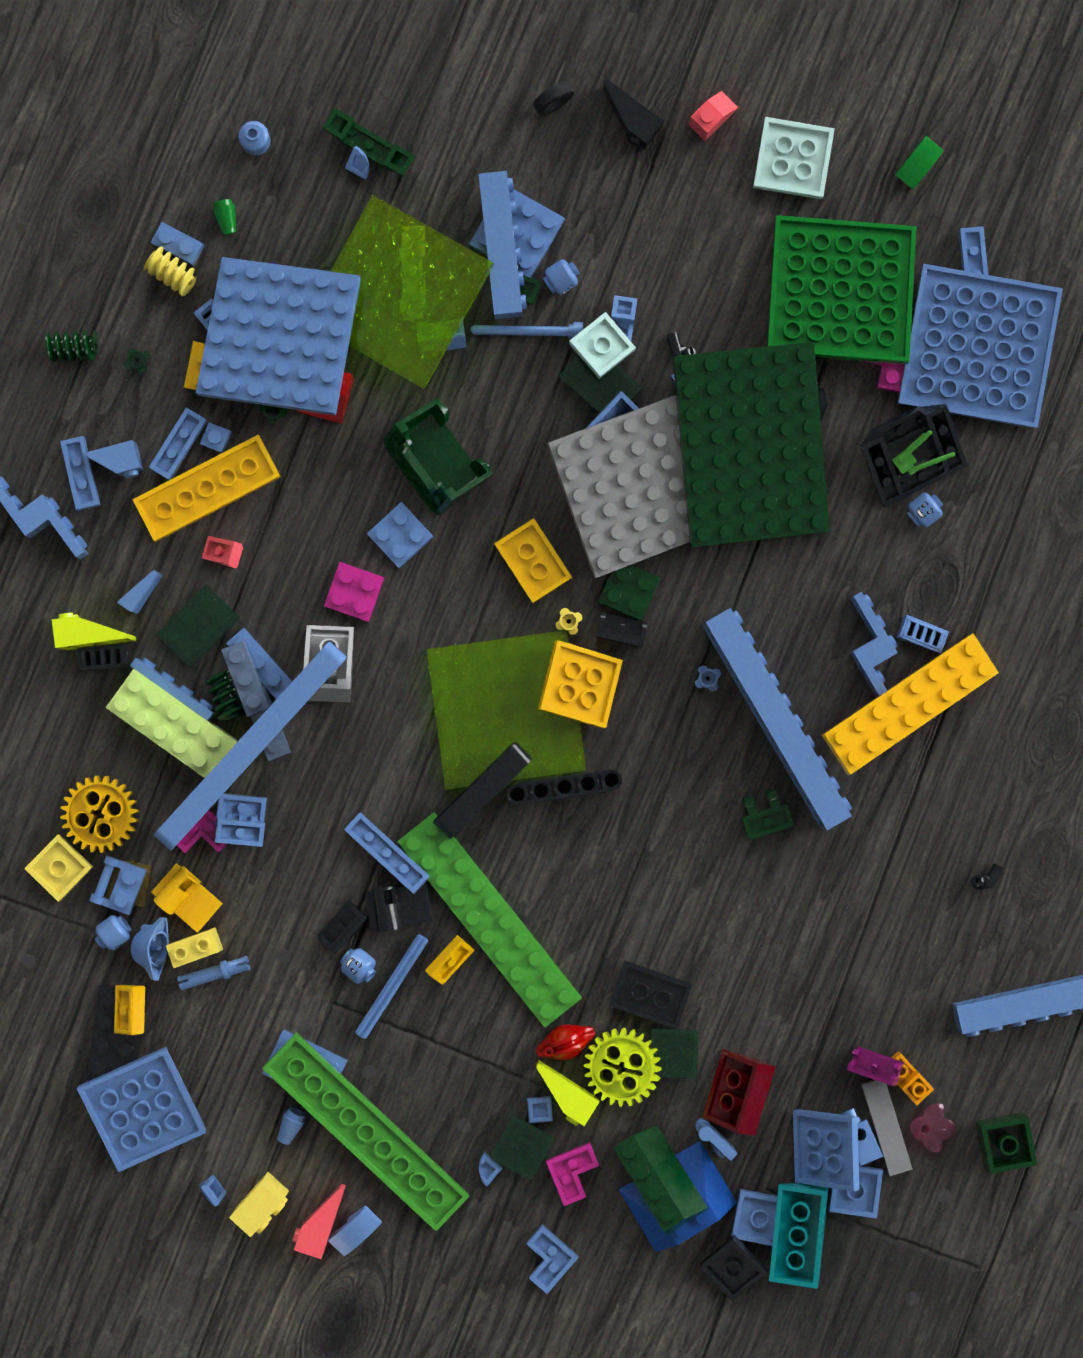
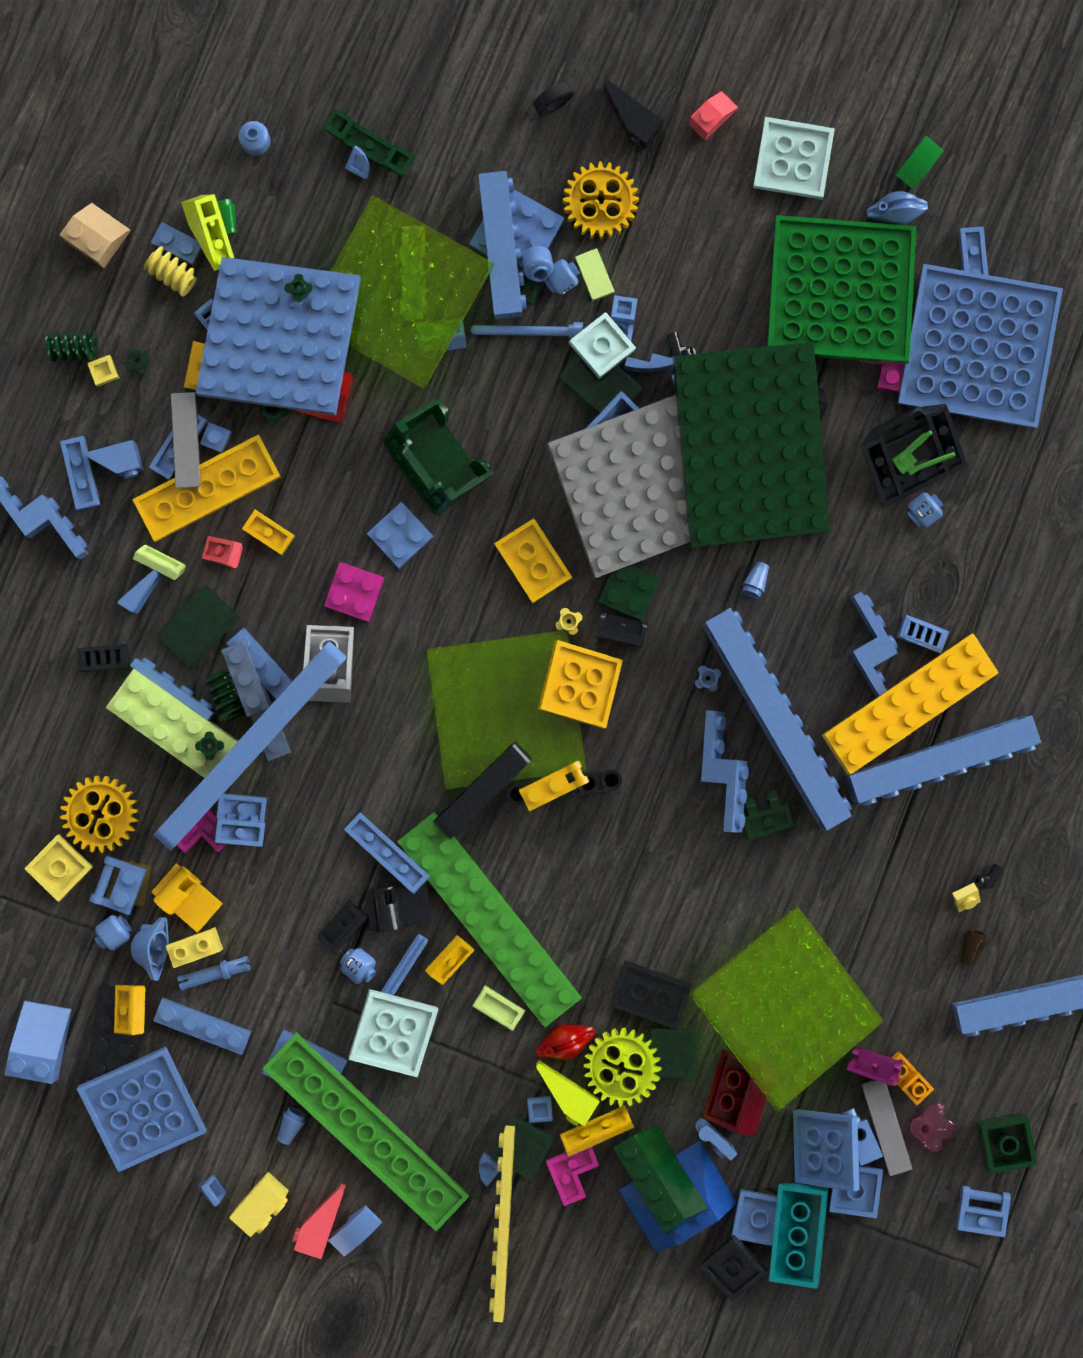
neon yellow slope [52,613,136,650] -> none
medium blue plate [527,1224,578,1294] -> none
none -> medium blue slope [5,1001,72,1084]
none -> tan slope [60,203,131,268]
none -> light yellow plate [87,355,119,387]
none -> yellowish green tile [133,545,186,580]
none -> medium blue plate [153,998,252,1055]
none -> light grey tile [171,392,201,489]
none -> neon yellow slope [181,194,234,271]
none -> dark green plate [195,731,224,760]
none -> yellow plate [242,510,295,555]
none -> dark green plate [284,274,313,302]
none -> light aqua plate [348,989,438,1077]
none -> yellowish green tile [472,985,525,1031]
none -> light yellow plate [489,1126,515,1322]
none -> yellow plate [519,760,589,811]
none -> medium blue head [521,246,554,282]
none -> yellow tile [560,1105,634,1157]
none -> yellow gear [563,161,639,239]
none -> yellowish green tile [575,248,614,302]
none -> medium blue slope [624,353,673,373]
none -> clear neon green plate [690,907,884,1111]
none -> medium blue bracket [701,710,749,832]
none -> medium blue cone [742,562,769,599]
none -> medium blue brick [843,715,1041,806]
none -> medium blue hat [866,191,928,225]
none -> light yellow plate [952,883,981,912]
none -> medium blue plate [956,1186,1011,1237]
none -> dark brown cone [961,929,987,966]

